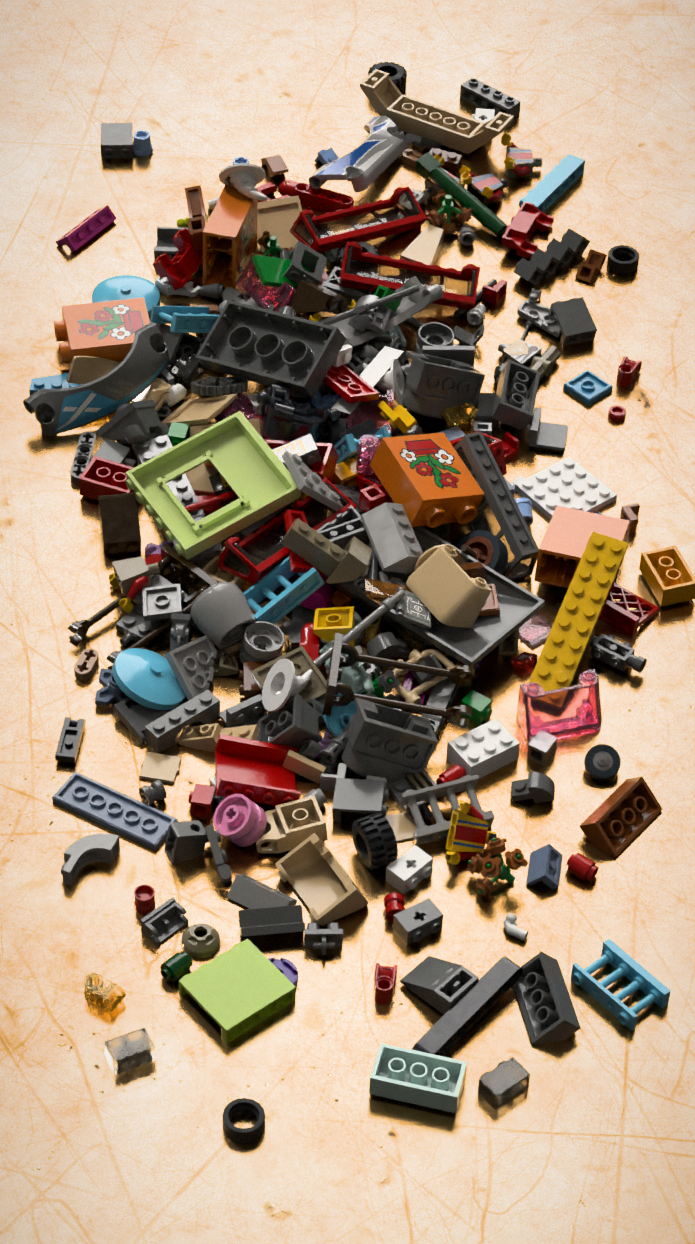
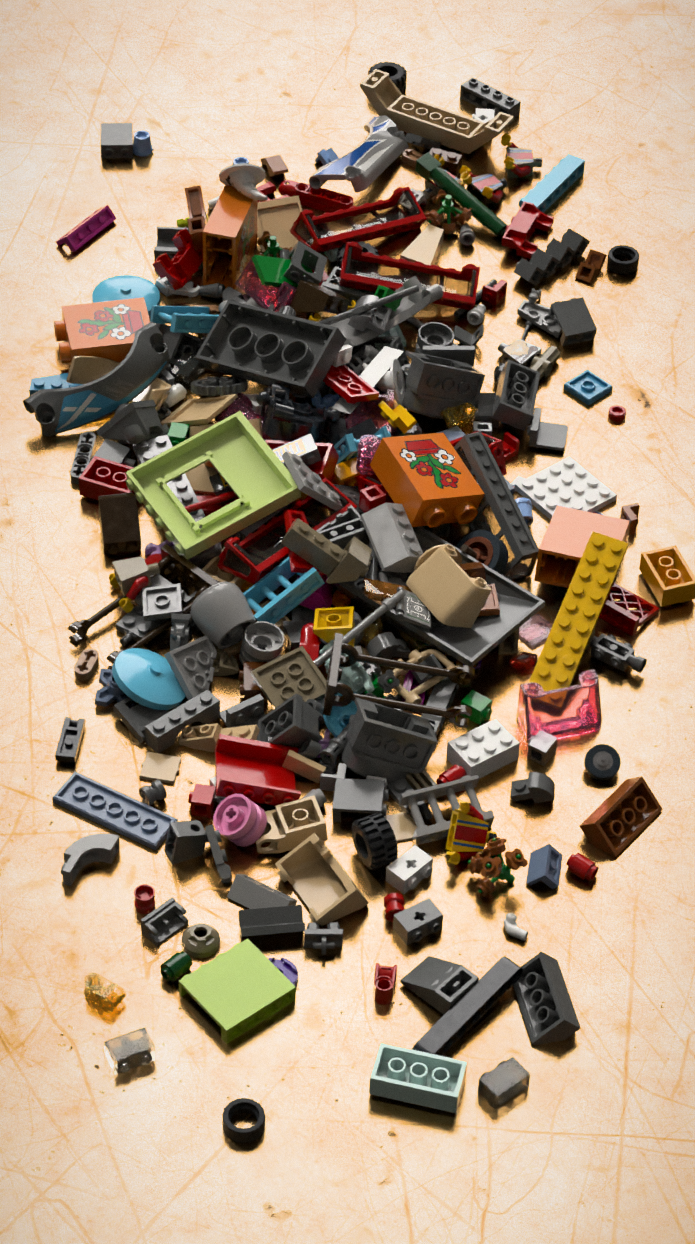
white piece [262,658,313,712] -> none
medium azure fence [571,939,671,1031] -> none
red piece [616,356,642,387] -> none

